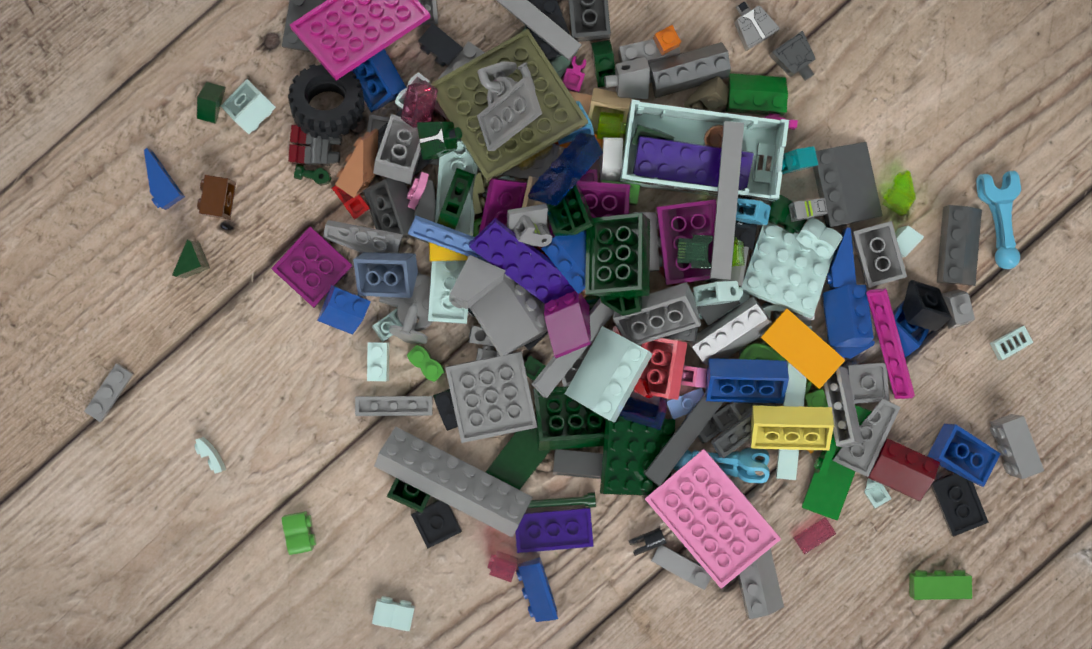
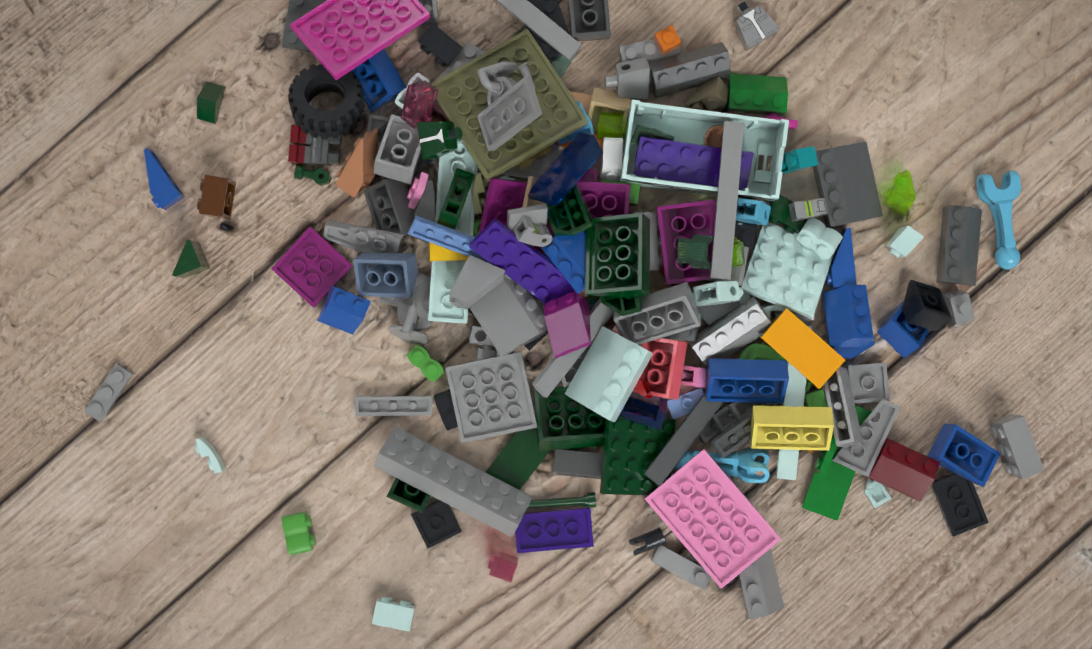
light aqua slope [221,79,276,134] -> none
red slope [331,185,370,220] -> none
light aqua brick [367,342,389,381] -> none
light aqua slope [372,308,403,342] -> none
blue slope [516,557,558,622] -> none
dark green plate [524,356,546,381] -> none
dark pink plate [563,56,586,93] -> none
dark green slope [591,40,615,87] -> none
dark grey torso [769,31,816,81] -> none
clear pink tile [793,517,836,555] -> none
light grey slope [851,221,907,288] -> none
dark pink tile [866,288,915,399] -> none
bright green brick [909,570,972,600] -> none
light aqua slope [990,326,1033,360] -> none

